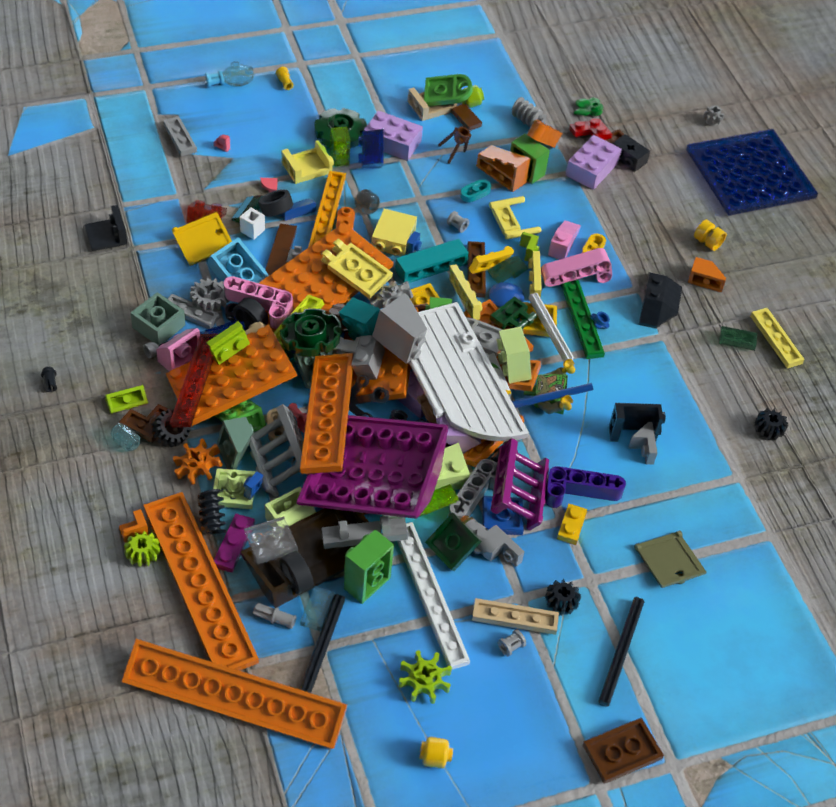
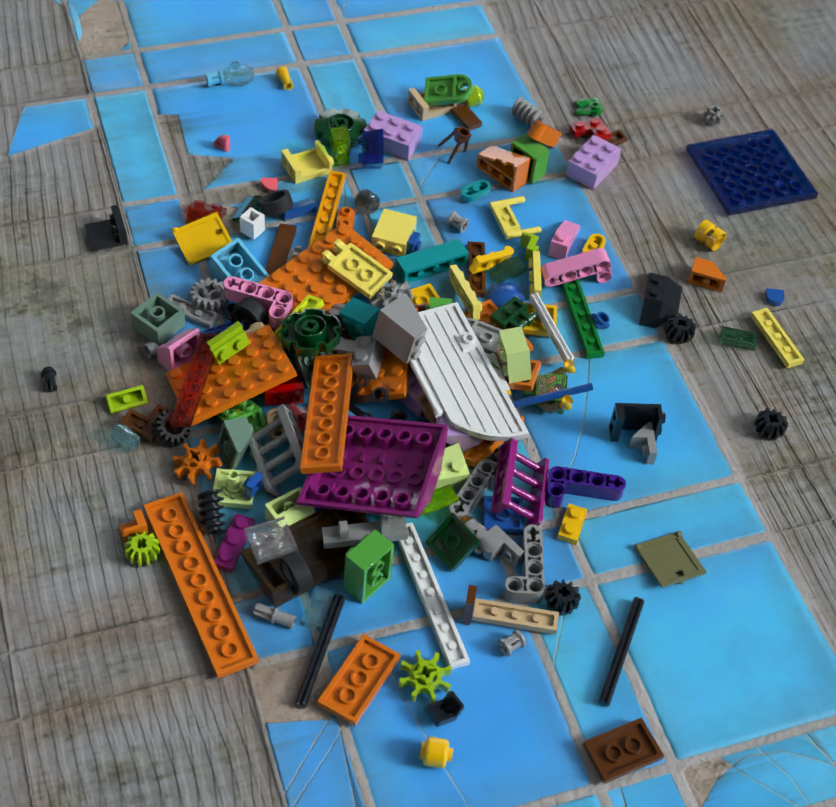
orange plate [122,639,348,749] -> none
light grey plate [163,116,197,156] -> none
black brick [613,134,650,172] -> none
none -> red bracket [264,371,304,406]
none -> orange plate [317,634,401,727]
none -> black bracket [424,691,464,727]
none -> tile [462,585,477,625]
none -> light grey beam [503,524,545,604]
none -> black gear [665,313,696,344]
none -> blue tile [765,288,785,306]

